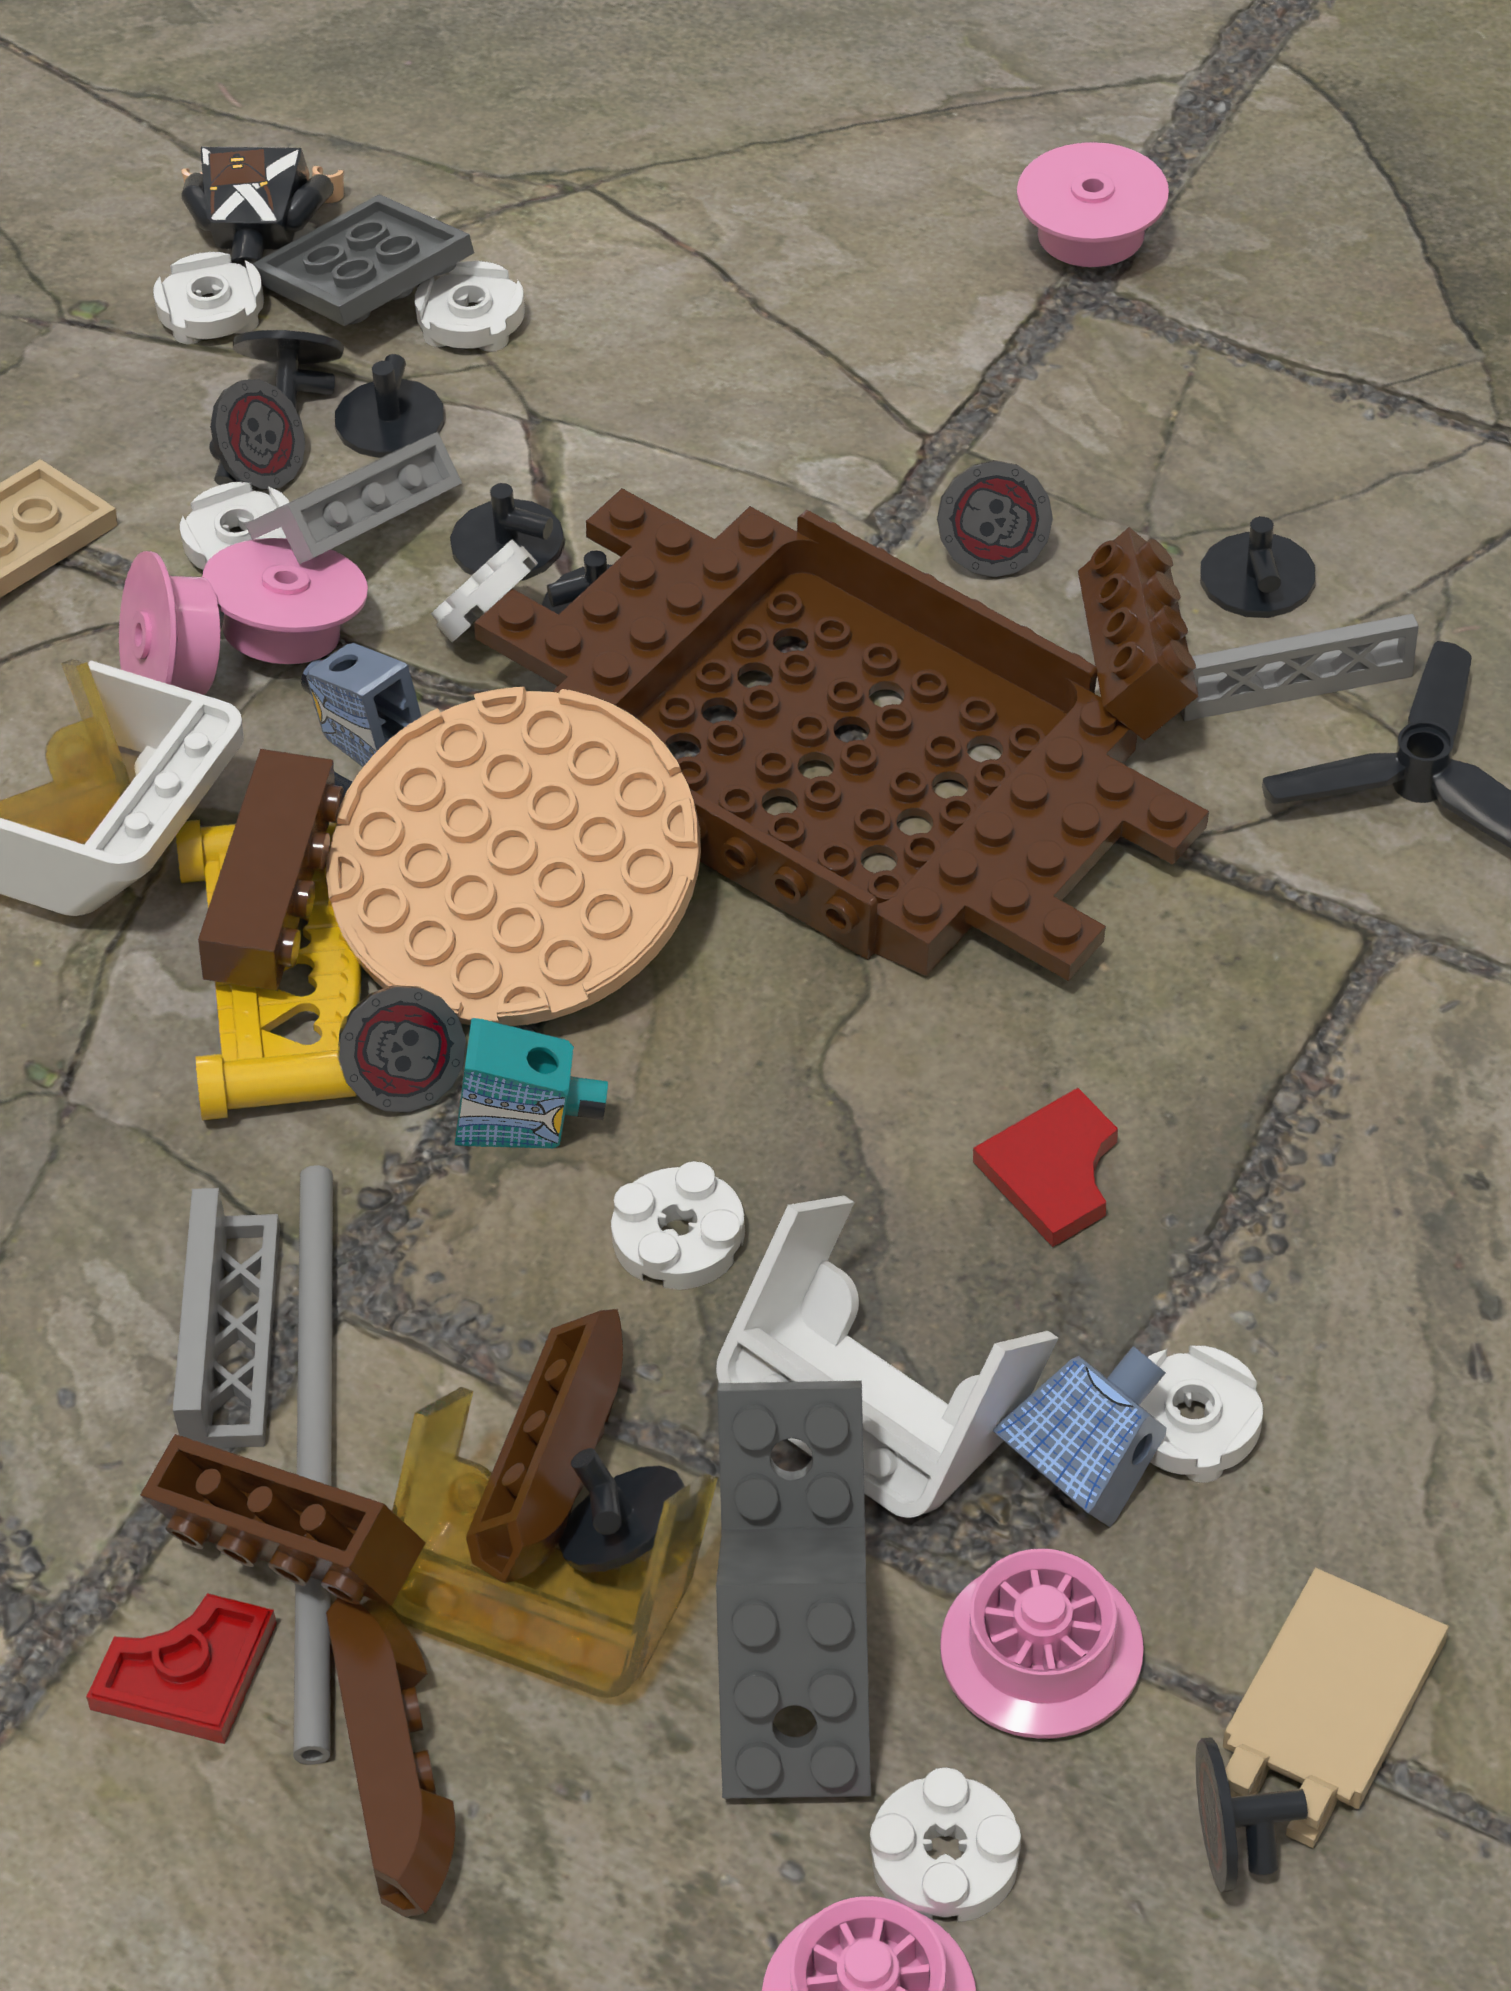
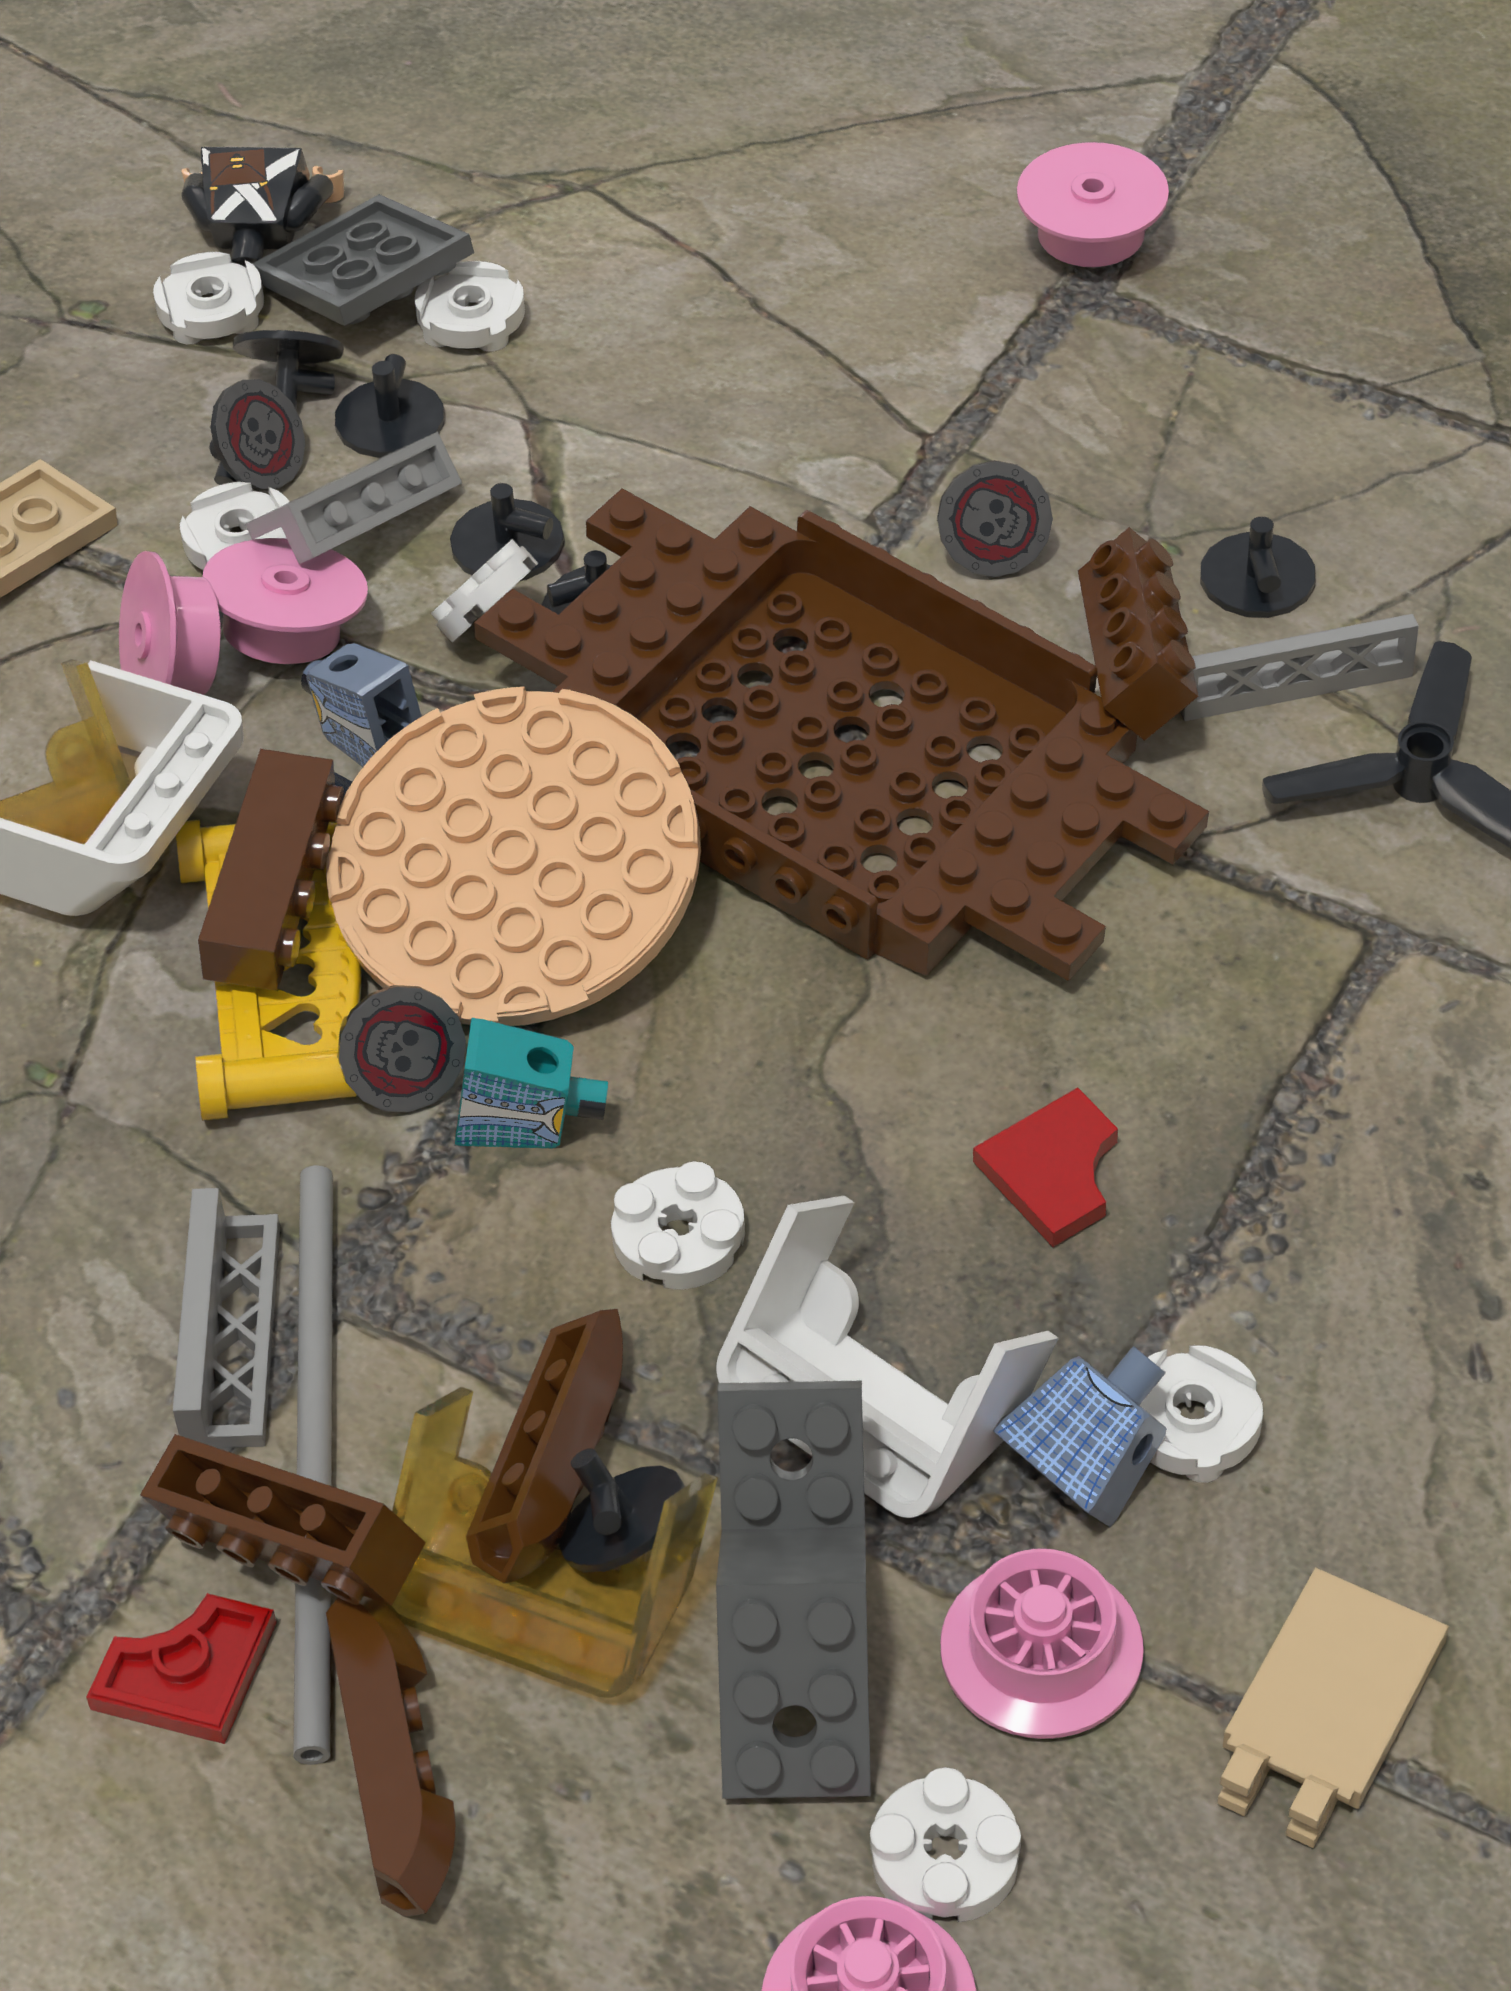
black shield [1195,1737,1308,1892] -> none

